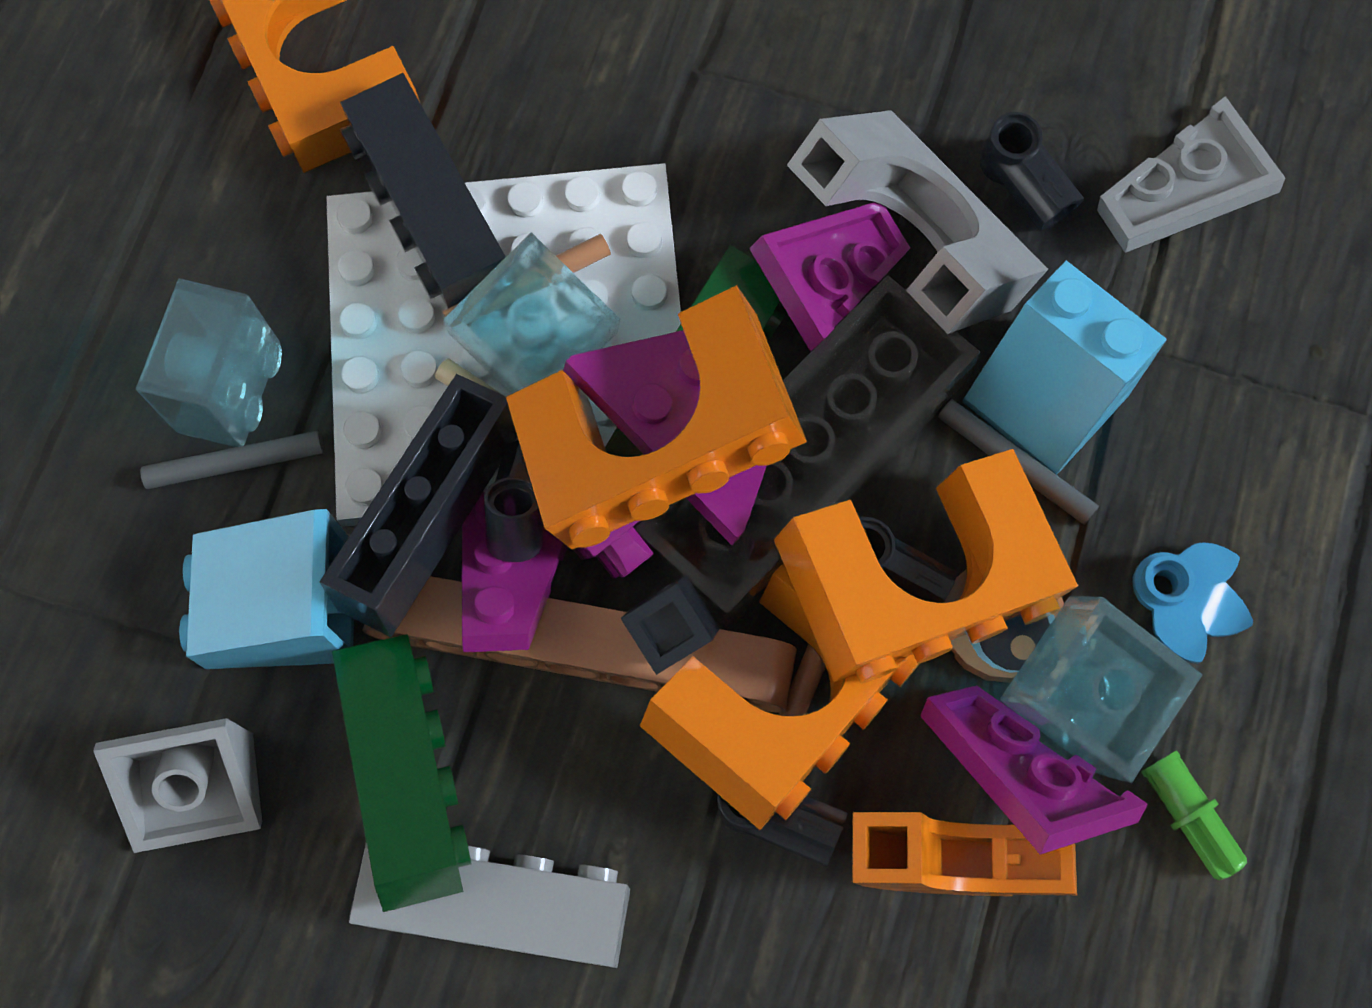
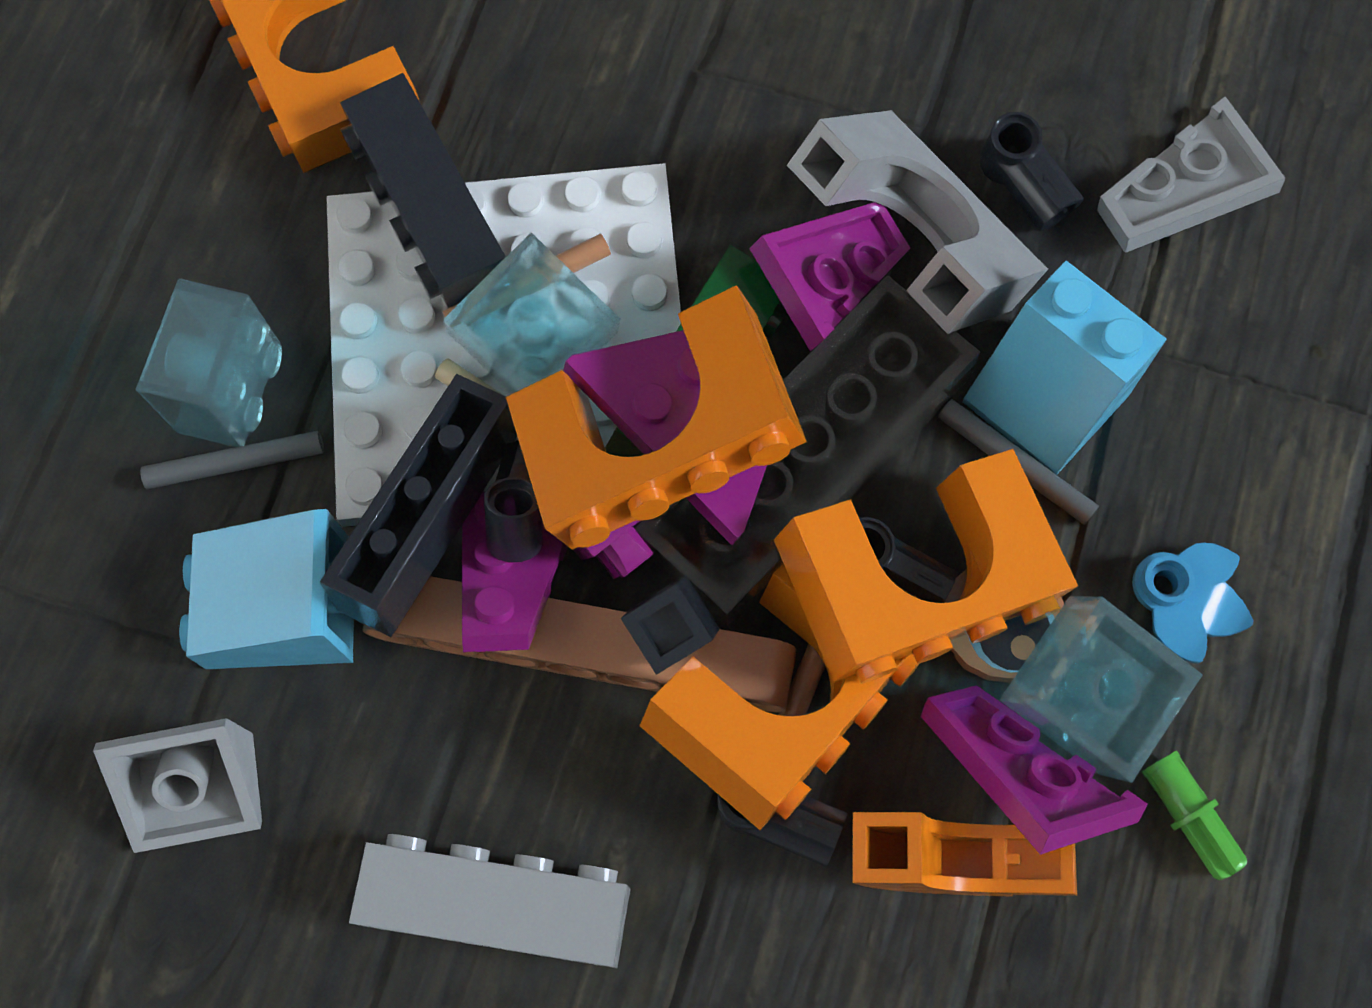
dark green brick [332,634,472,912] -> none

